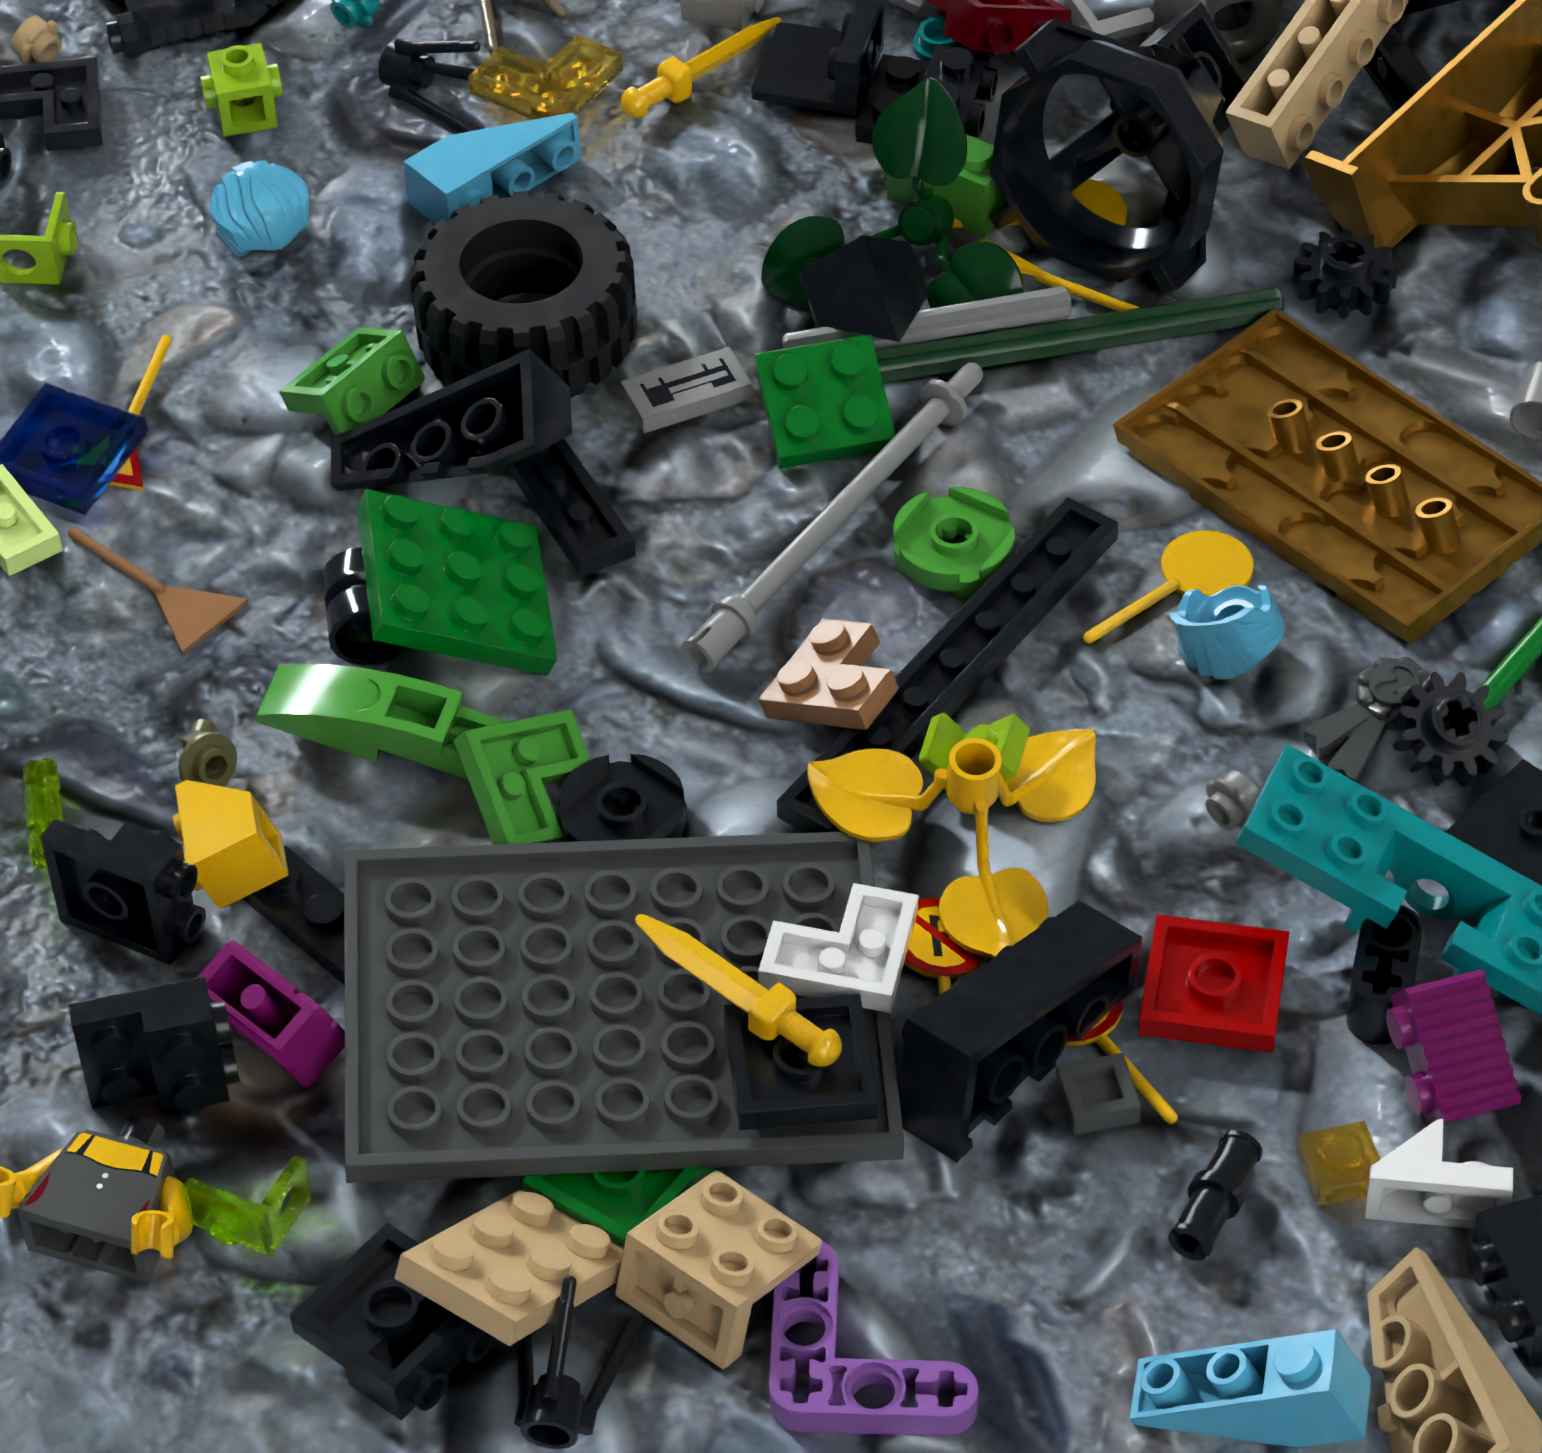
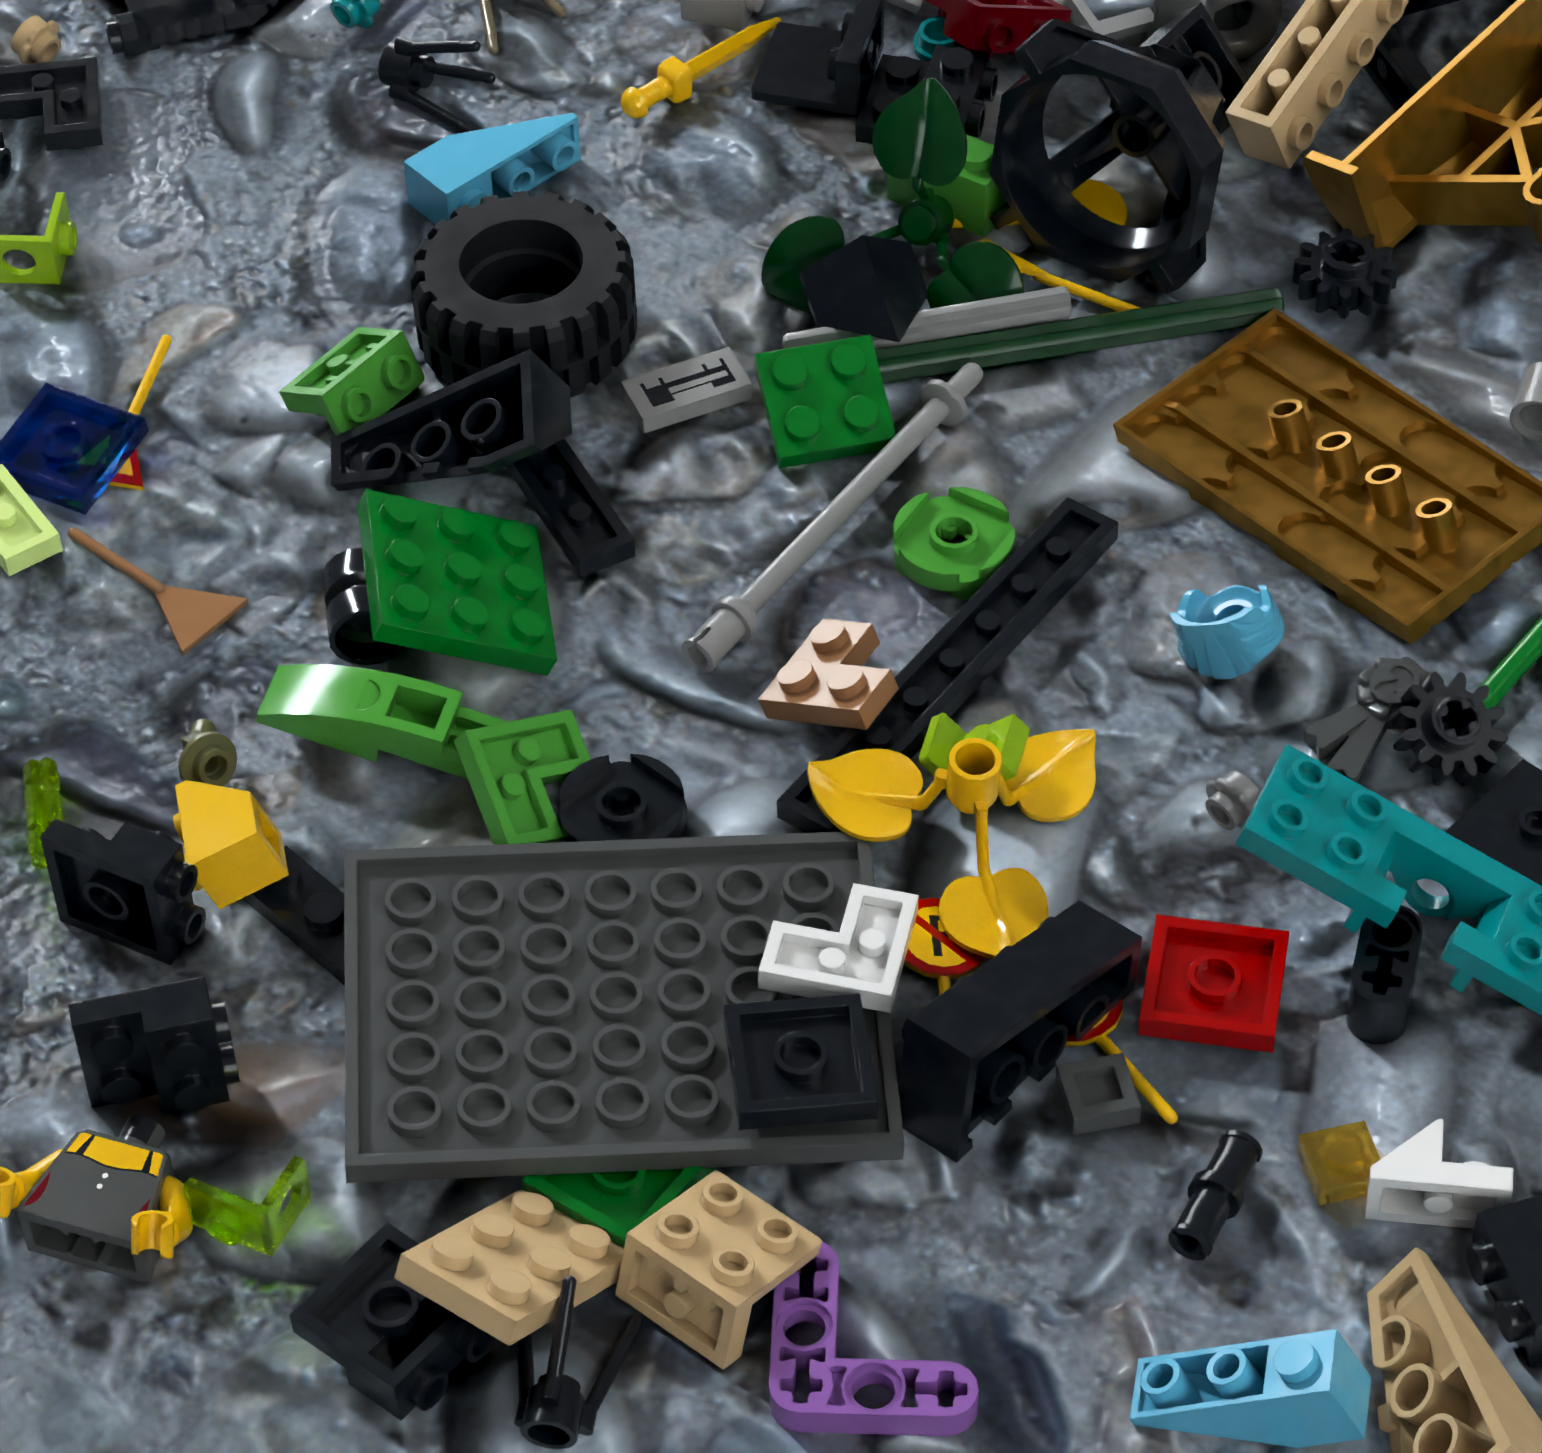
magenta brick [198,940,345,1088] -> none
lime brick [200,43,283,137] -> none
medium azure hair [210,160,309,257] -> none
clear yellow plate [468,35,623,120] -> none
yellow sword [635,914,842,1067] -> none
yellow piece [1083,530,1254,644] -> none
magenta brick [1386,969,1521,1126] -> none

